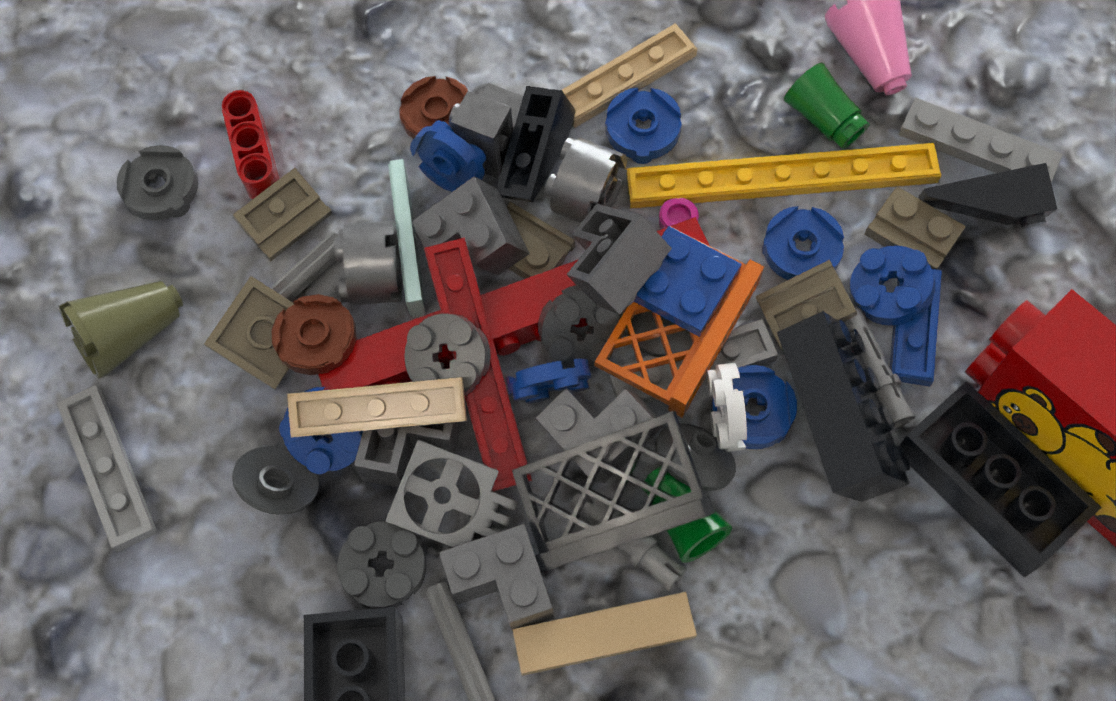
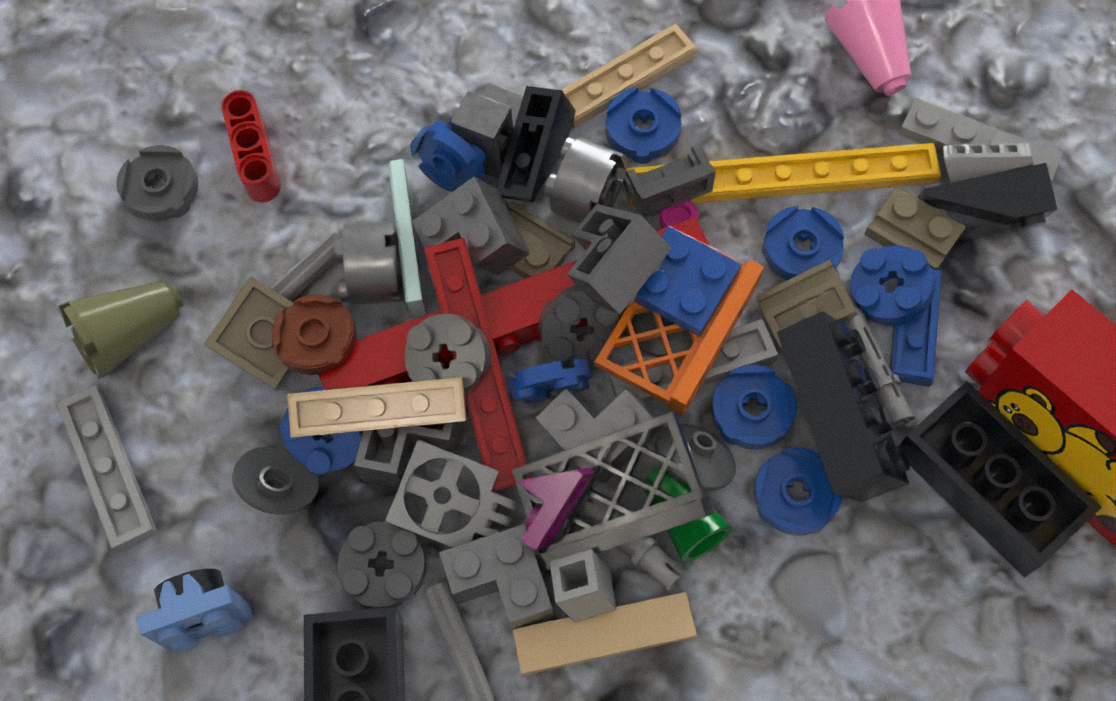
dark tan plate [233,168,331,262] -> none
copper tile [399,76,468,139] -> none
white plate [706,363,747,452] -> none
green plant [784,62,870,150] -> none
none -> medium blue piece [136,569,254,652]
none -> magenta slope [517,467,596,551]
none -> light grey brick [549,549,617,622]
none -> dark grey hinge [623,145,716,217]
none -> blue plate [754,448,842,536]
none -> light grey slope [943,143,1033,183]

